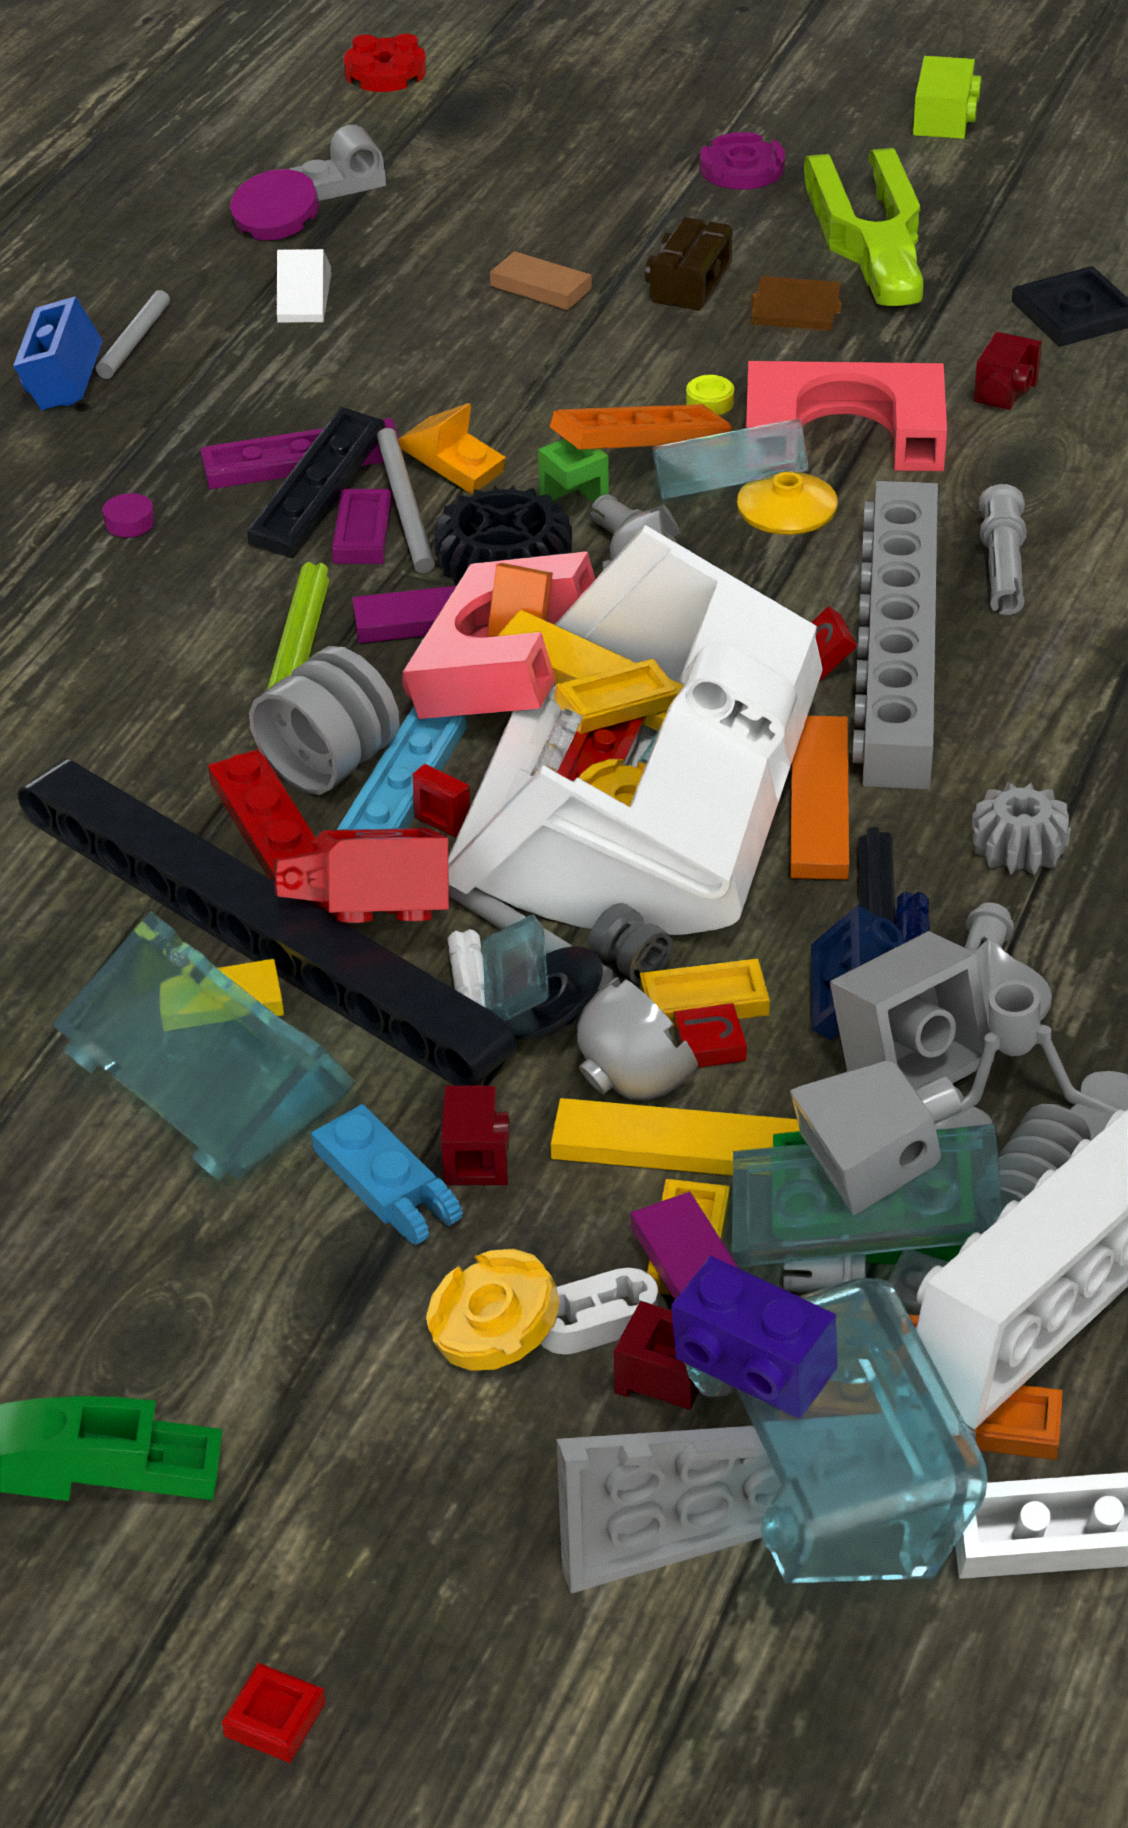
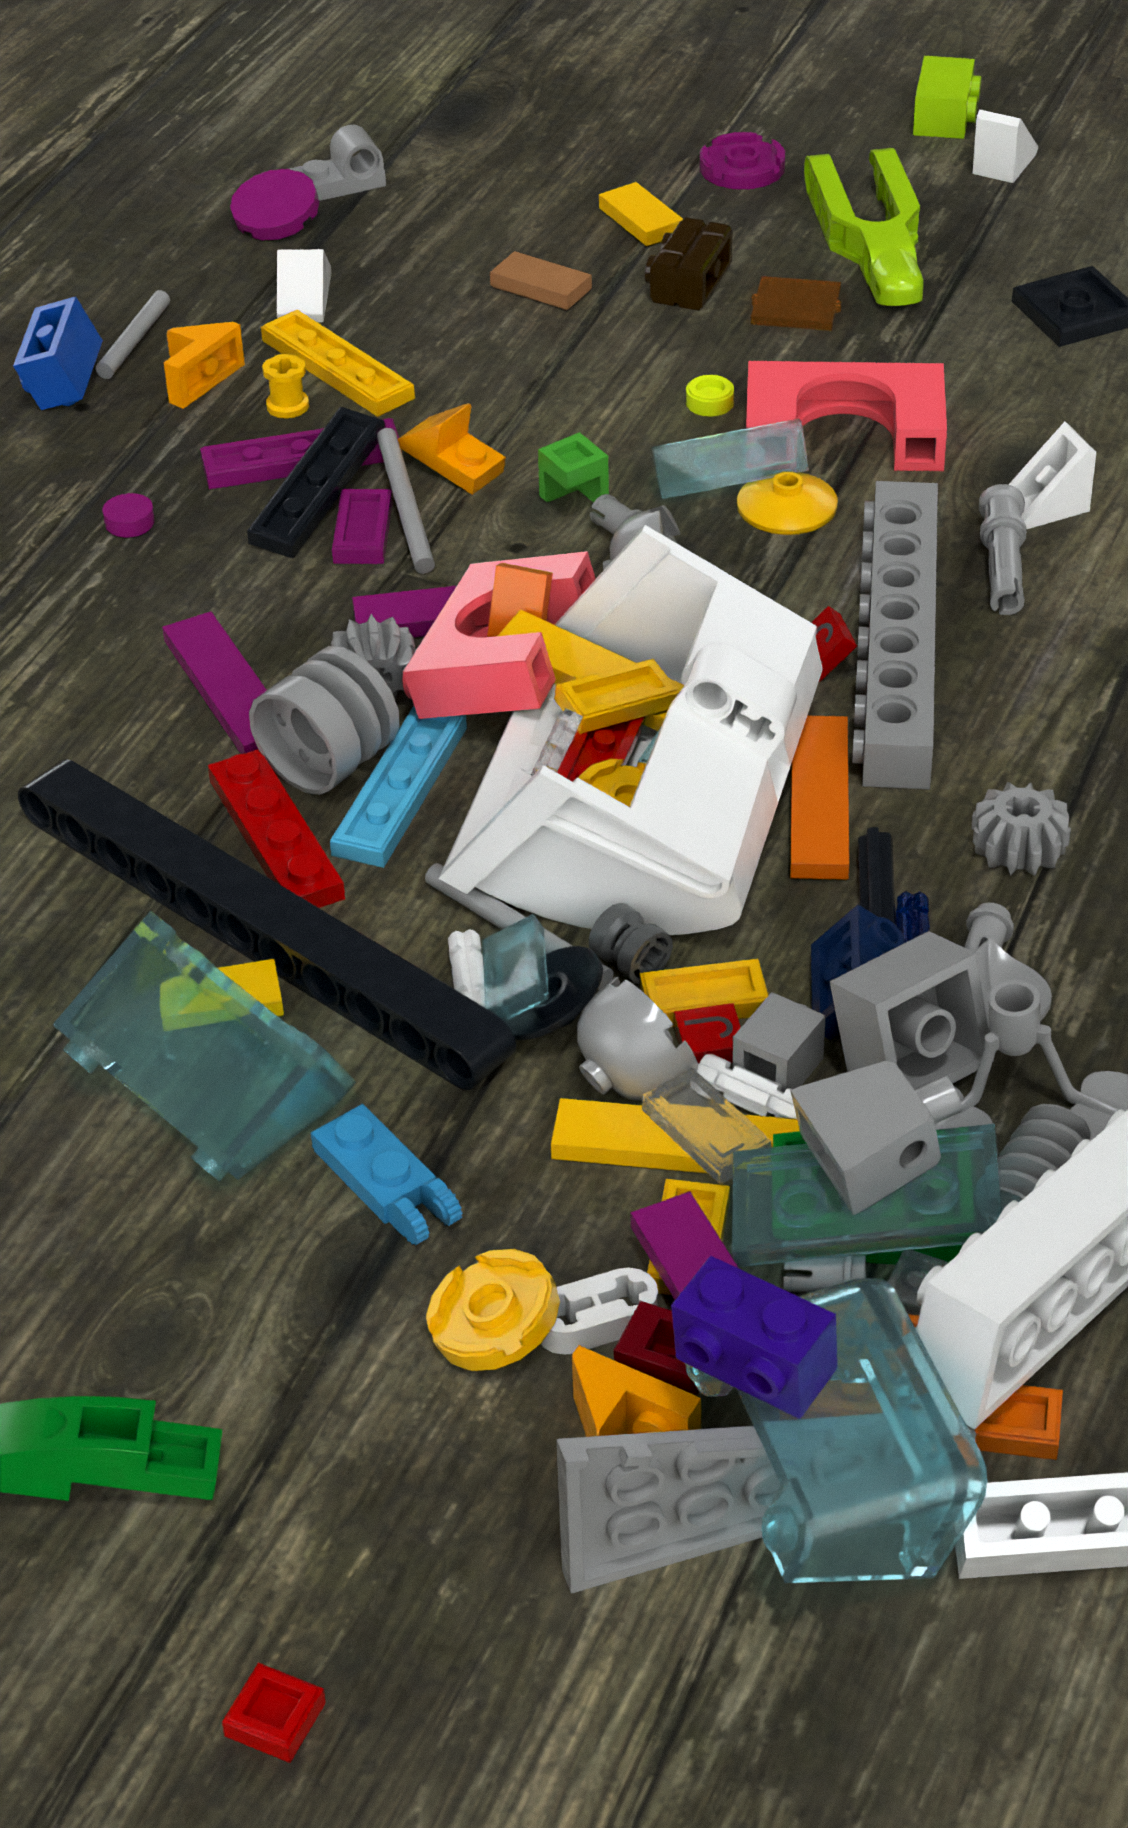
lime axle [267,562,329,690] -> none
hinge [274,828,449,923] -> none
red plate [343,33,426,92] -> none
red tile [412,764,470,837] -> none
black gear [434,485,572,586] -> none
dark red brick [441,1085,510,1185] -> none
orange tile [550,404,733,450] -> none
dark red brick [974,331,1042,410] -> none
none -> magenta tile [162,611,267,754]
none -> light orange slope [164,322,245,409]
none -> yellow tile [261,310,415,417]
none -> yellow bush [262,354,309,419]
none -> light grey gear [331,614,417,701]
none -> light orange slope [572,1345,701,1437]
none -> yellow tile [599,182,683,247]
none -> clear tile [642,1068,771,1185]
none -> white axle [694,1054,797,1119]
none -> light grey brick [732,992,825,1093]
none -> white slope [972,109,1038,183]
none -> white slope [1009,421,1096,529]

